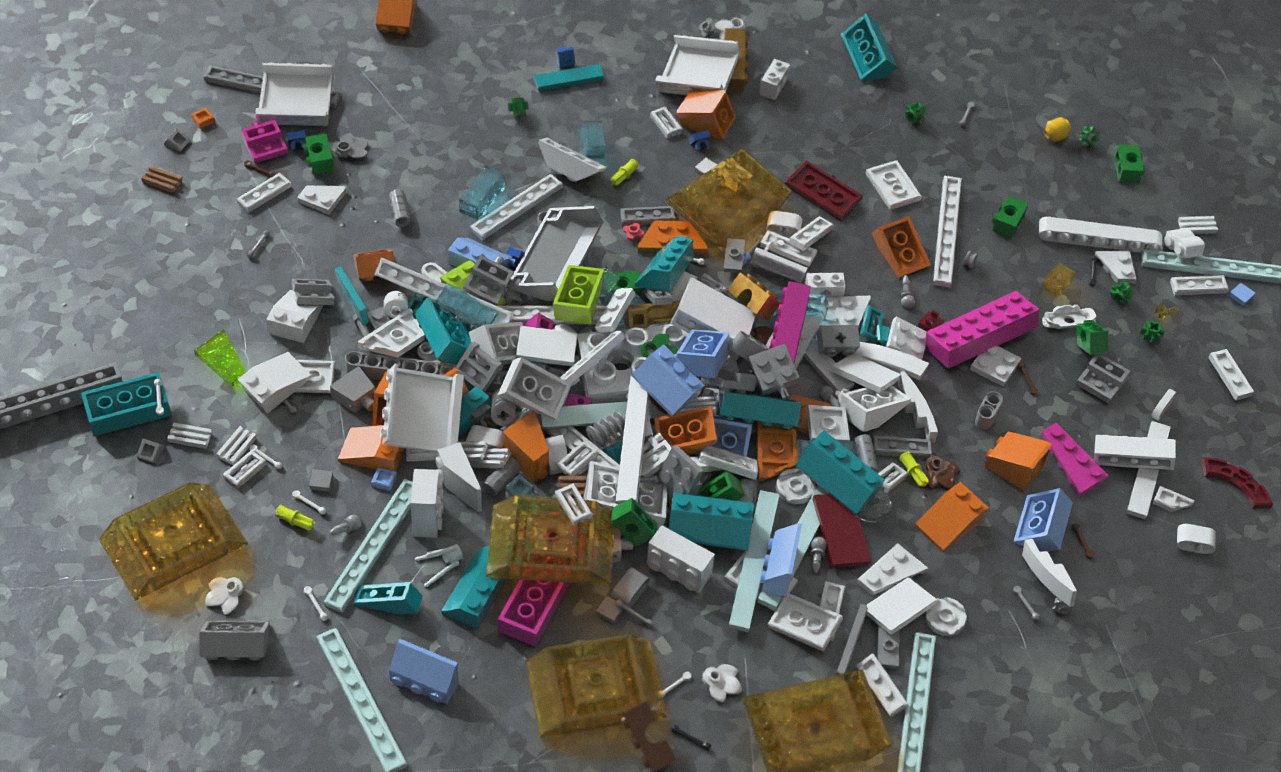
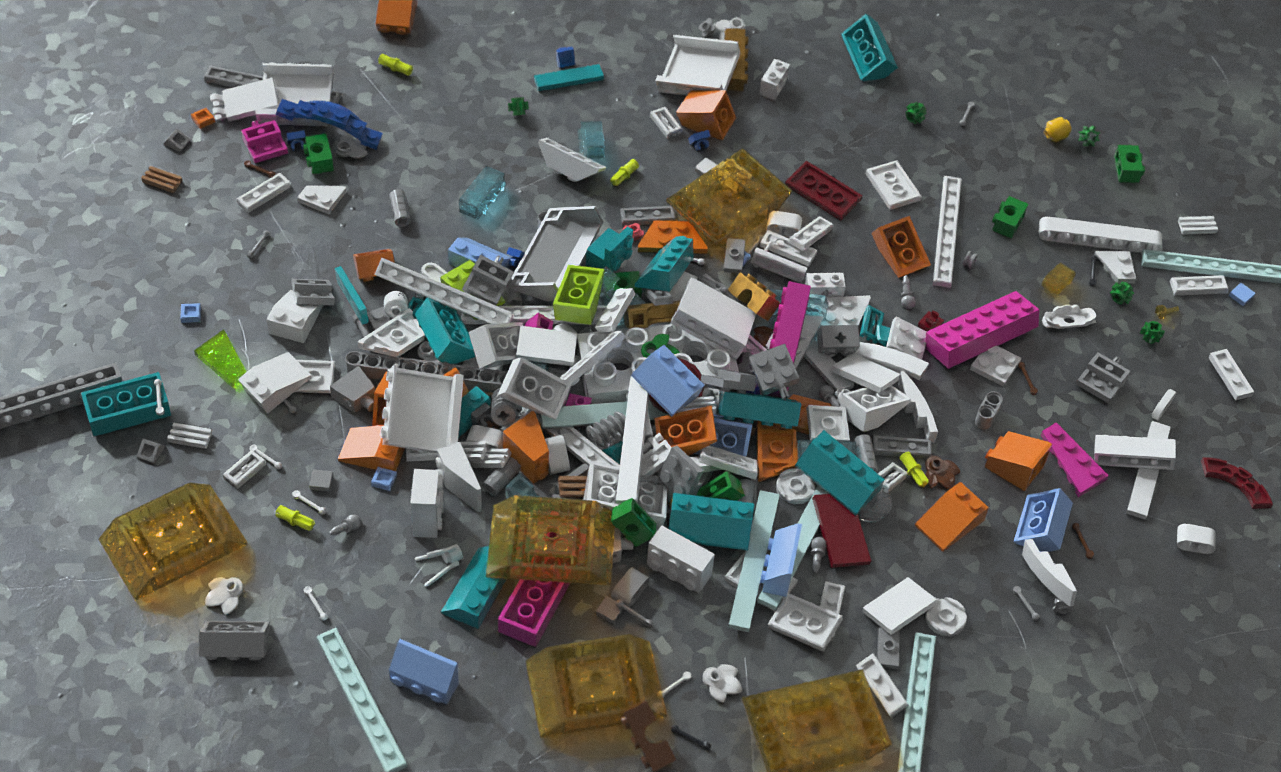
white tile [217,426,257,465] -> none
light aqua tile [324,479,413,613] -> none
teal slope [353,582,423,615] -> none
clear light blue brick [435,283,498,330] -> none
light grey plate [456,341,503,392] -> none
white tile [470,174,562,240] -> none
white tile [555,483,592,526] -> none
white tile [557,440,599,476] -> none
light blue slope [676,329,730,379] -> none
light grey beam [729,331,768,361] -> none
light grey tile [834,604,868,684] -> none
white wing [857,543,928,596] -> none
green brick [1077,320,1108,355] -> none
white tile [1152,486,1195,512] -> none
white brick [1164,228,1205,259] -> none
none -> light blue tile [180,303,201,323]
none -> white tile [210,77,279,121]
none -> blue piece [276,99,383,150]
none -> neon yellow pin [378,54,413,76]
none -> teal bracket [586,226,634,275]

